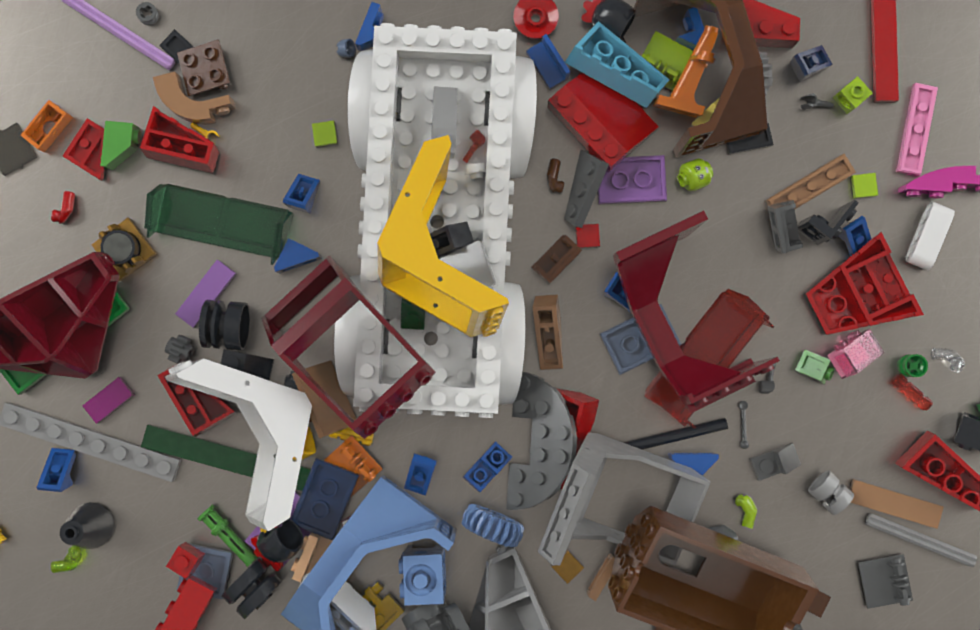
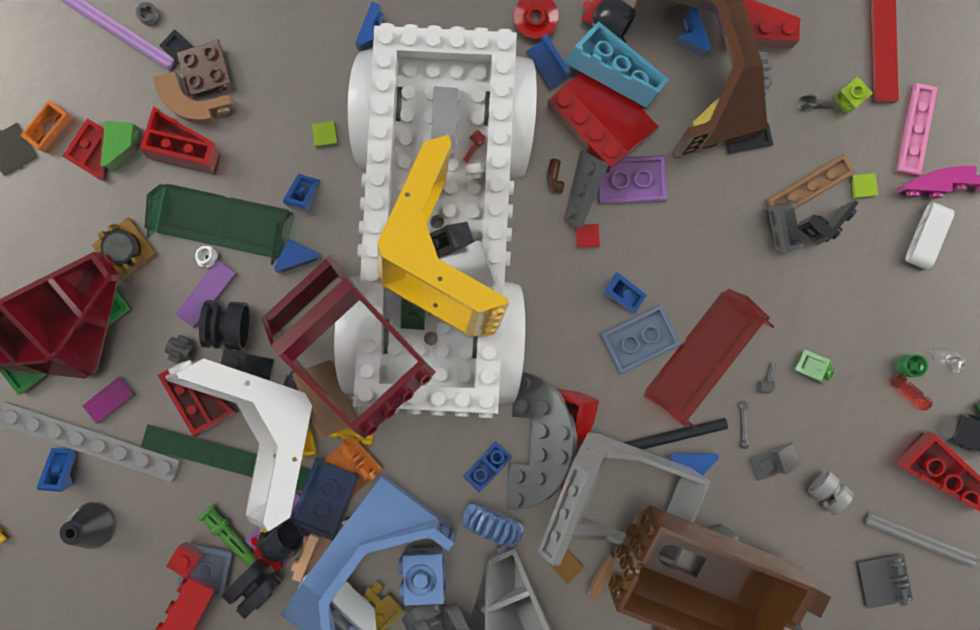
red arm [51,191,75,224] -> none
clear neon green arm [51,546,82,573] -> none
yellow hand [190,122,220,140] -> none
sand blue hinge [336,39,356,58] -> none
blue slope [404,453,436,496] -> none
reddish brown hinge [531,235,582,284] -> none
medium nougat slope [533,295,563,370] -> none
dark red panel [613,211,780,413] -> none
lime hinge [641,31,693,91] -> none
orange piece [653,25,719,118] -> none
lime head [677,158,713,192] -> none
lime arm [735,494,757,529] -> none
dark blue slope [790,45,833,82] -> none
red wedge [806,232,924,335] -> none
clear pink brick [827,329,885,379] -> none
blue slope [838,216,872,257] -> none
medium nougat tile [850,479,944,529] -> none
none -> white plate [195,246,218,268]

